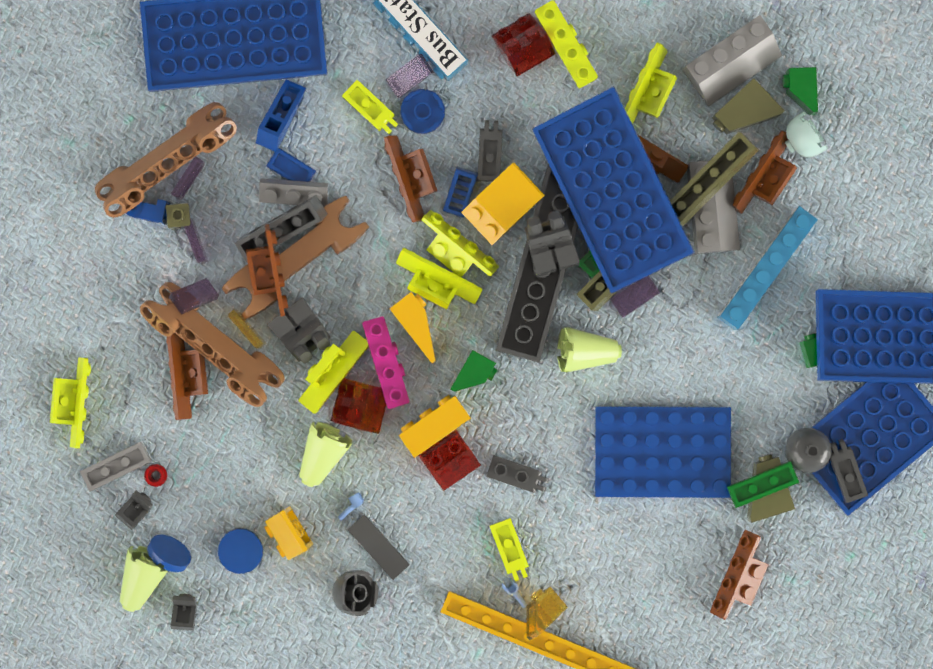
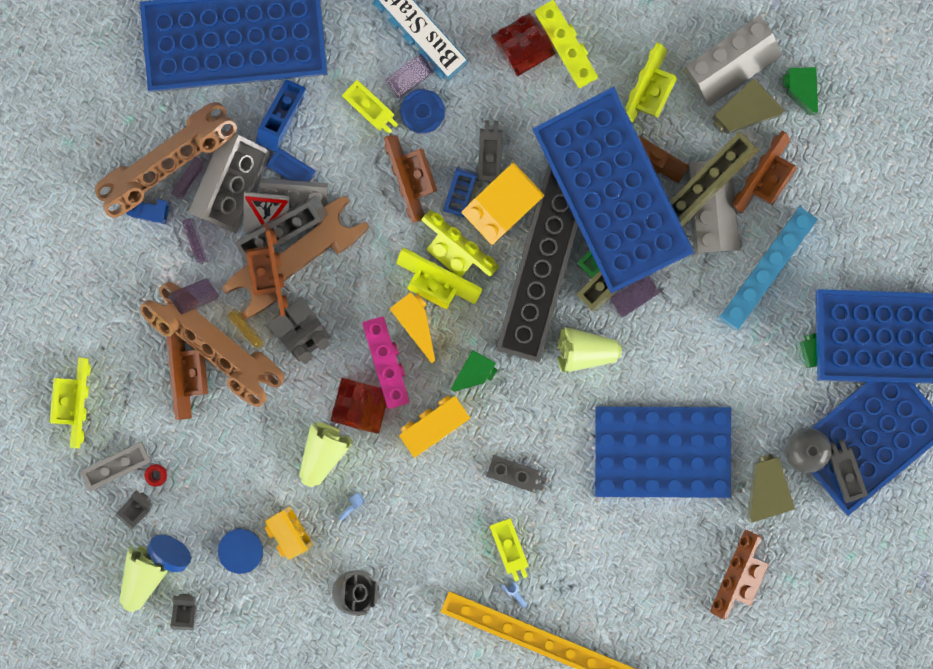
olive bracket [166,203,191,230] -> none
neon yellow bracket [298,331,369,414] -> none
dark grey tile [348,514,410,580] -> none
clear red slope [419,430,481,491] -> none
dark grey hips [524,210,580,277] -> none
clear yellow slope [526,587,568,641] -> none
green tile [727,461,799,508] -> none
light aqua cylinder [785,111,828,158] -> none
none -> light grey slope [188,130,272,234]
none -> light grey piece [243,191,289,232]

